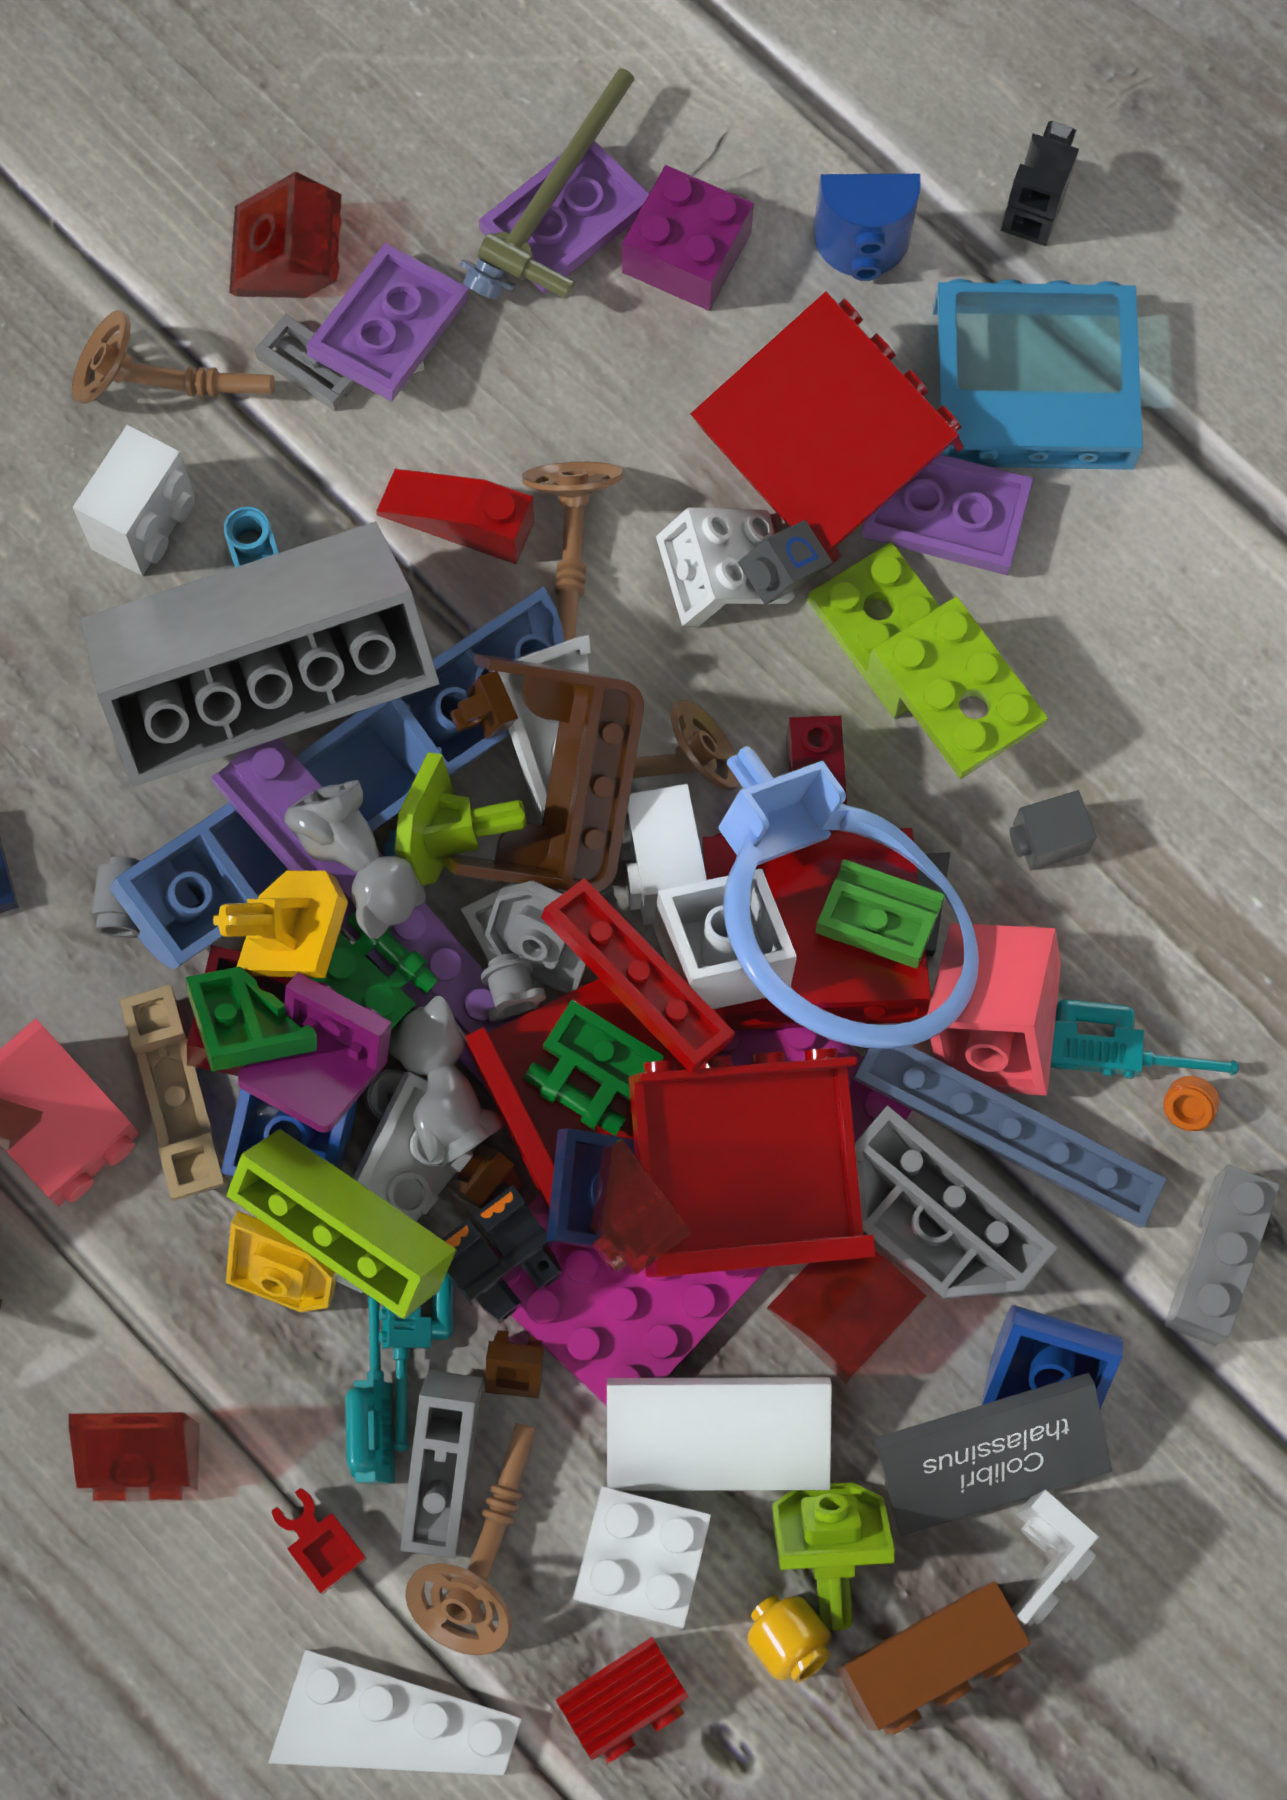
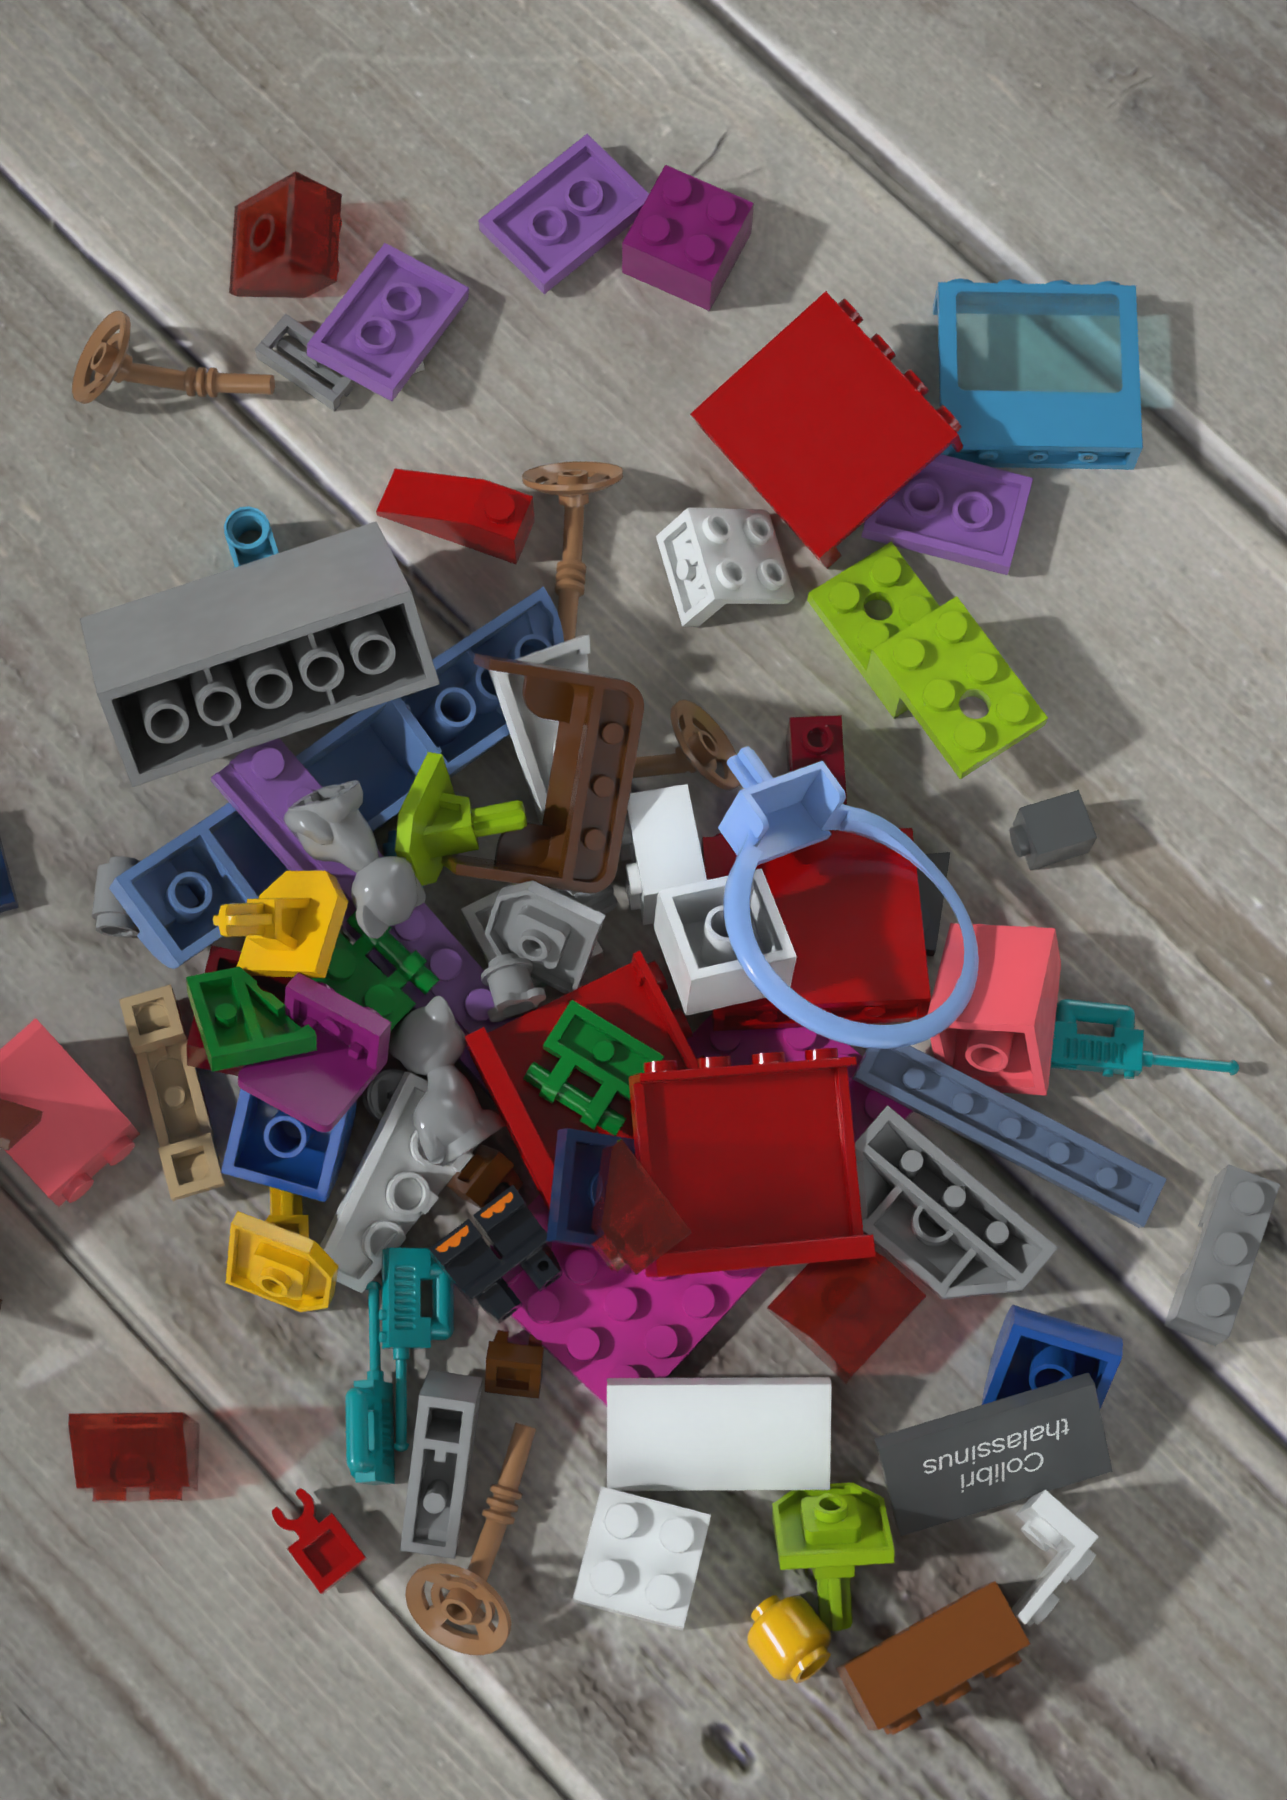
white brick [72,425,195,576] -> none
lime brick [226,1129,457,1320] -> none
white wing [268,1650,522,1775] -> none
reddish brown tile [450,671,518,740] -> none
sand blue plate [460,258,515,300] -> none
olive bar [478,68,634,299] -> none
red plate [541,878,735,1074] -> none
red brick [555,1637,689,1764] -> none
dark grey brick [738,520,833,605] -> none
blue brick [814,173,921,281] -> none
bright green plate [816,859,945,969] -> none
black hips [1000,121,1079,246] -> none
orange tile [1163,1076,1220,1131] -> none

